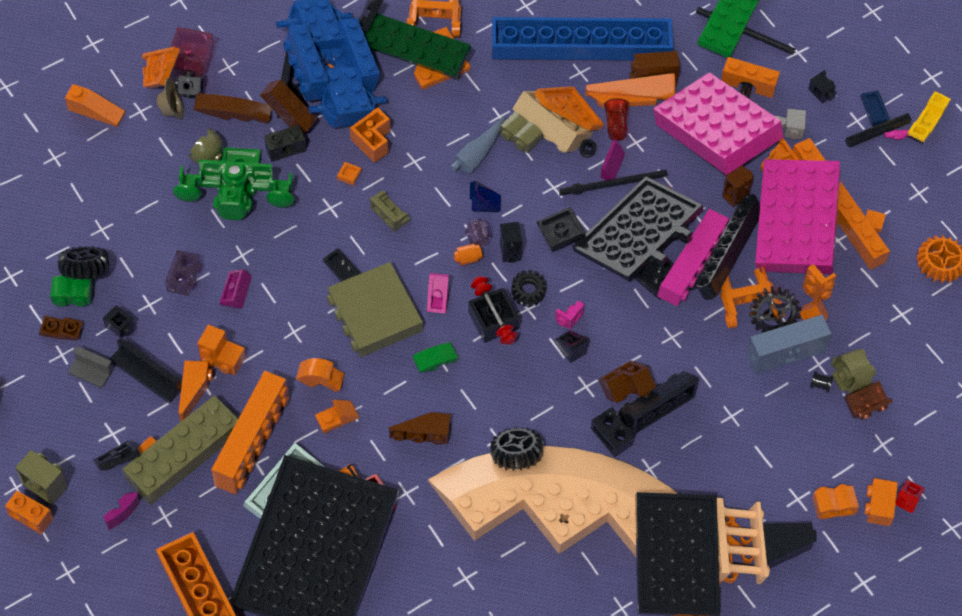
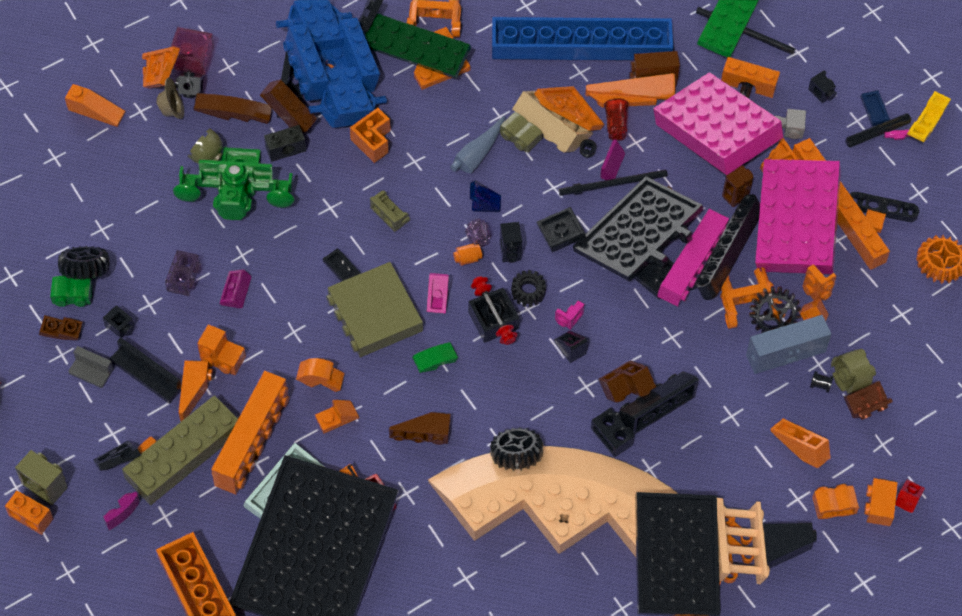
orange tile [337,162,362,186] -> none
none -> orange slope [770,418,831,468]
none -> black beam [850,192,920,222]

